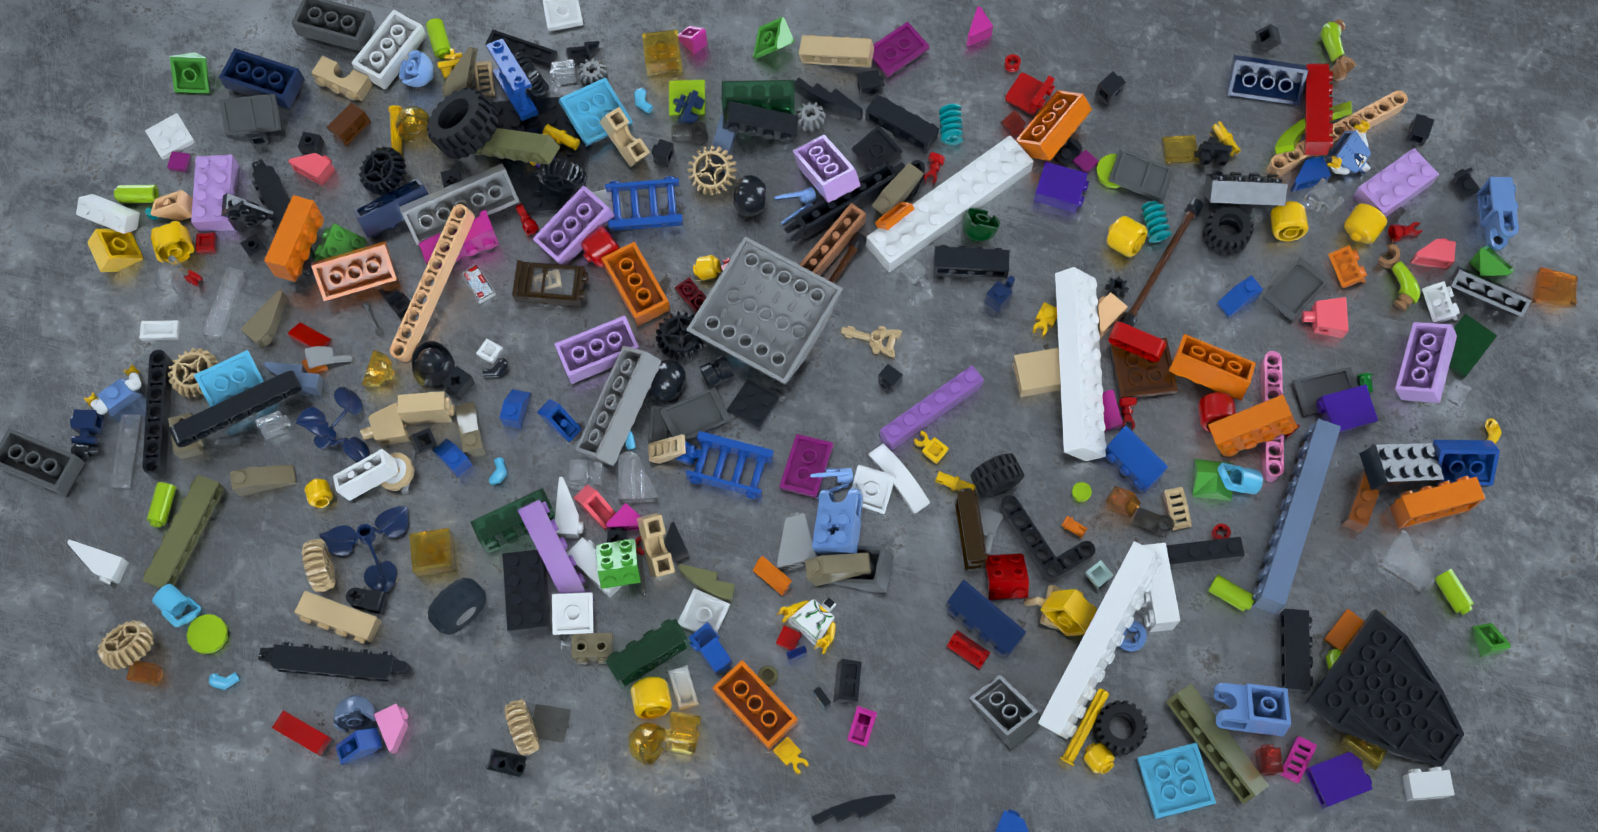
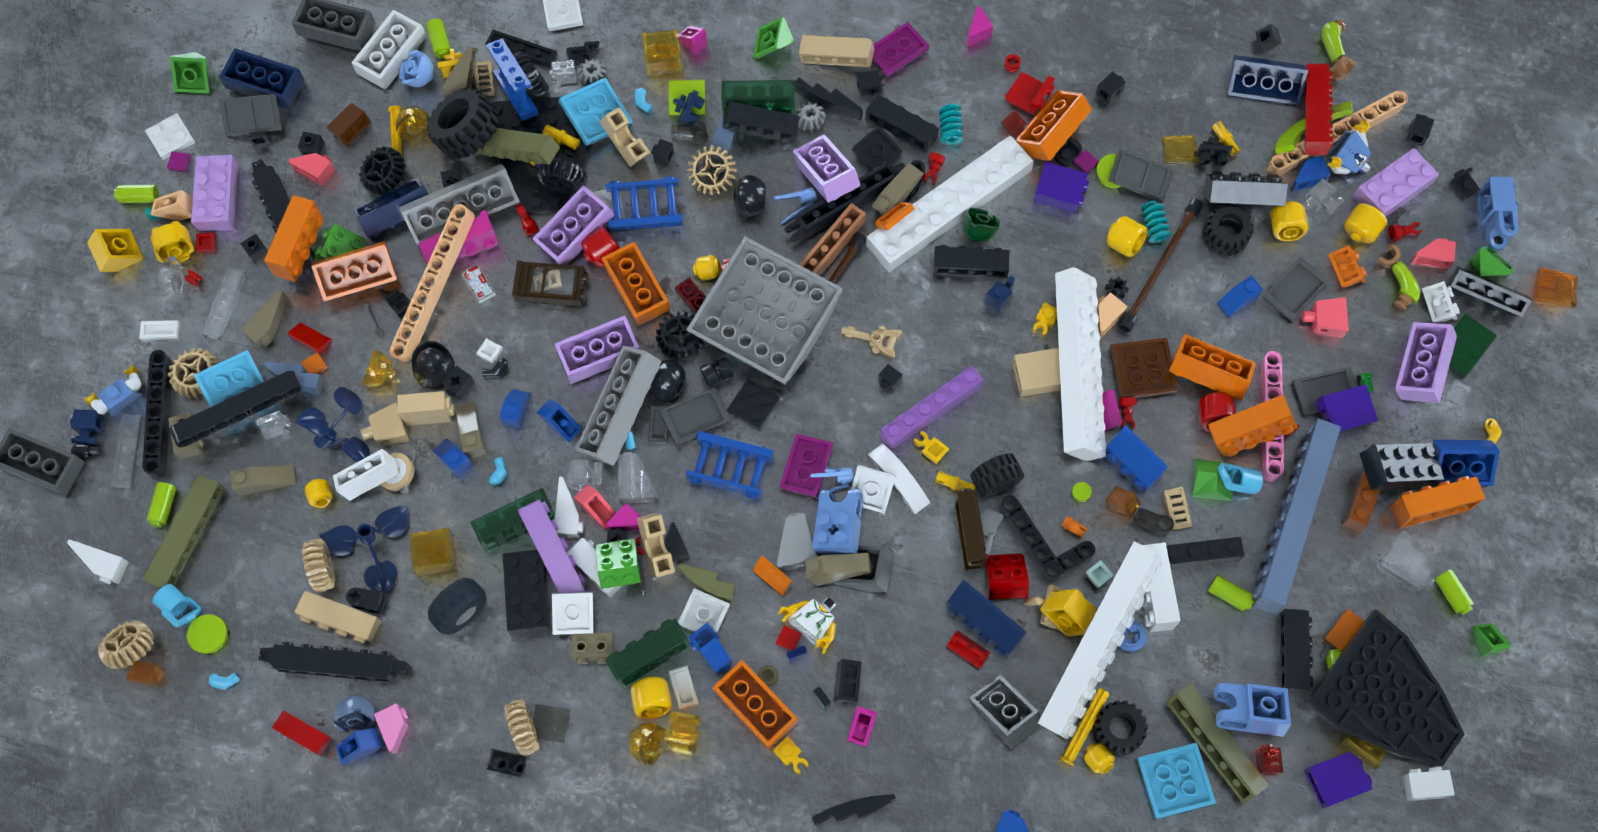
white brick [76,194,140,234] -> none
black bracket [221,193,274,227] -> none
light grey piece [305,346,352,369] -> none
tan arch [311,56,372,102] -> none
black plate [409,428,437,455] -> none
tan slope [648,435,686,464] -> none
blue tile [676,441,701,466] -> none
red beam [1108,322,1166,362] -> none
red bush [1211,523,1231,540] -> none
dark pink slope [1279,736,1317,784] -> none

